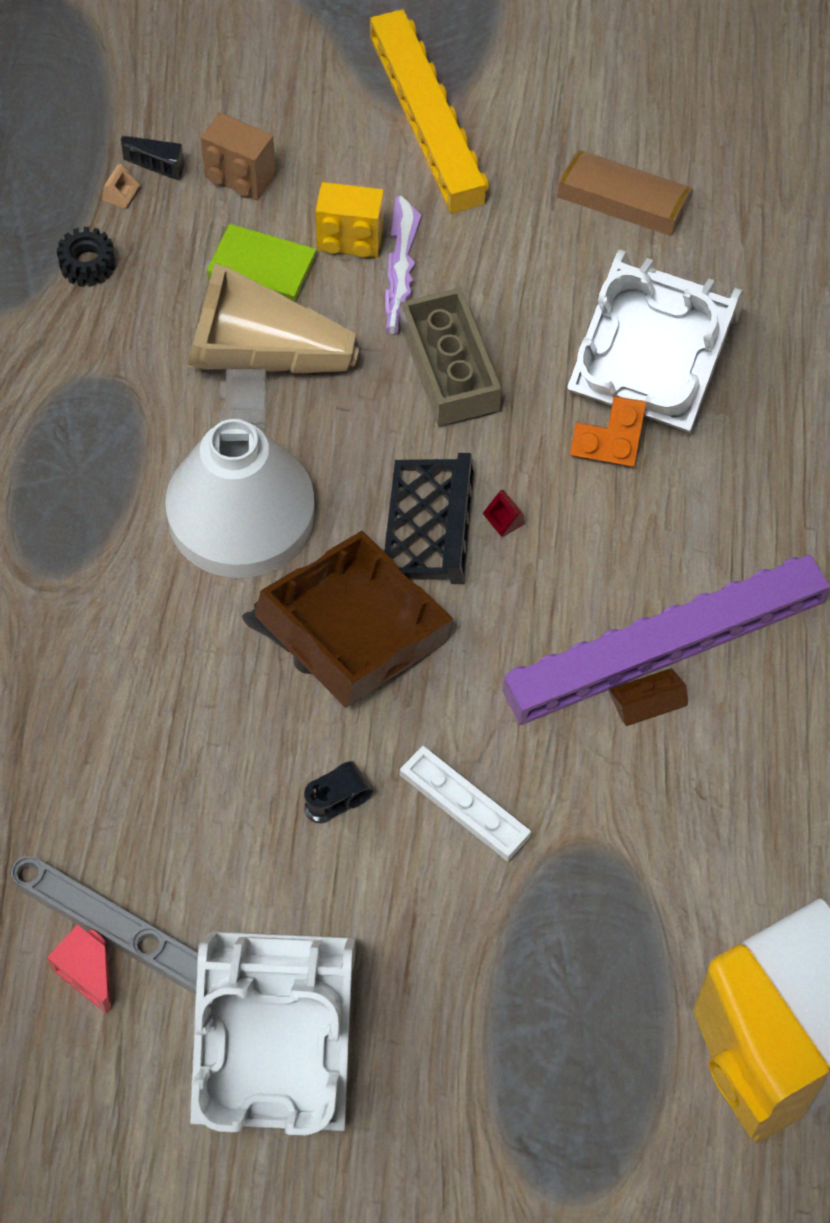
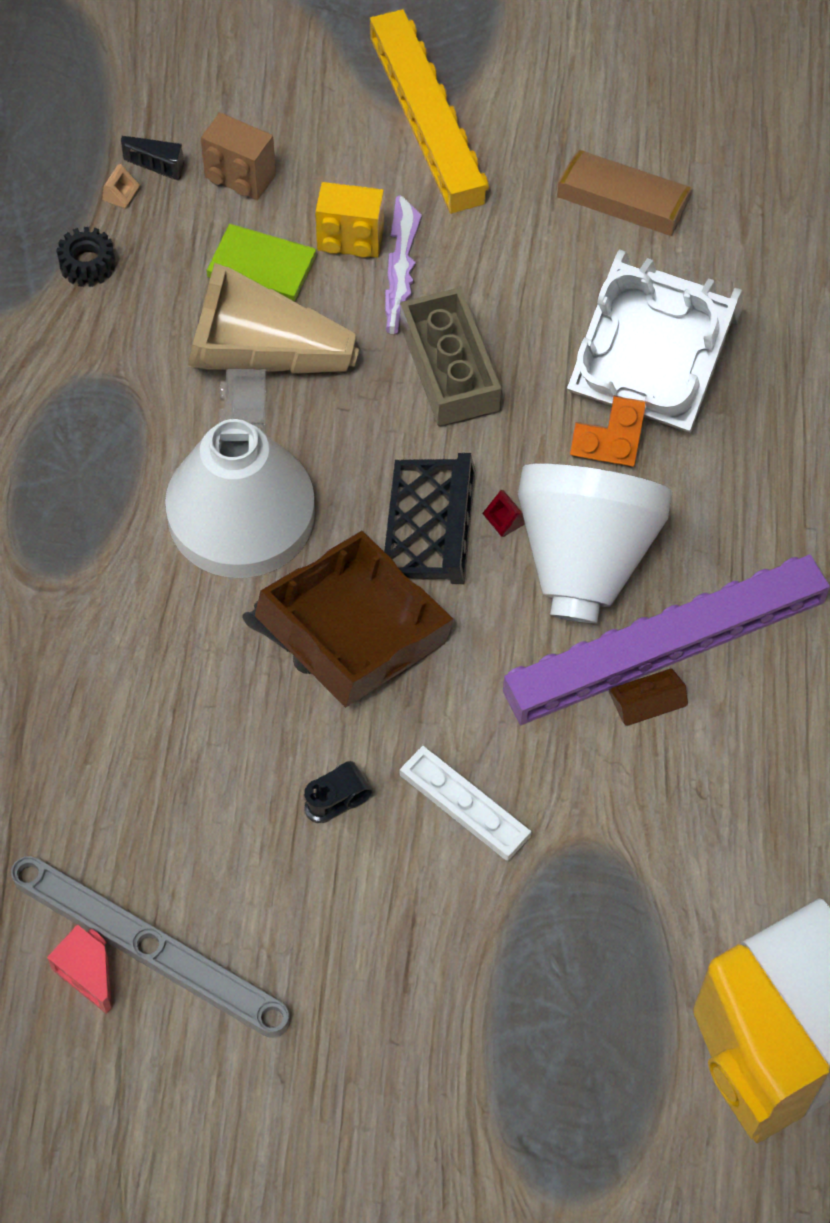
white piece [190,932,356,1135] -> none
none -> white cone [518,464,672,624]

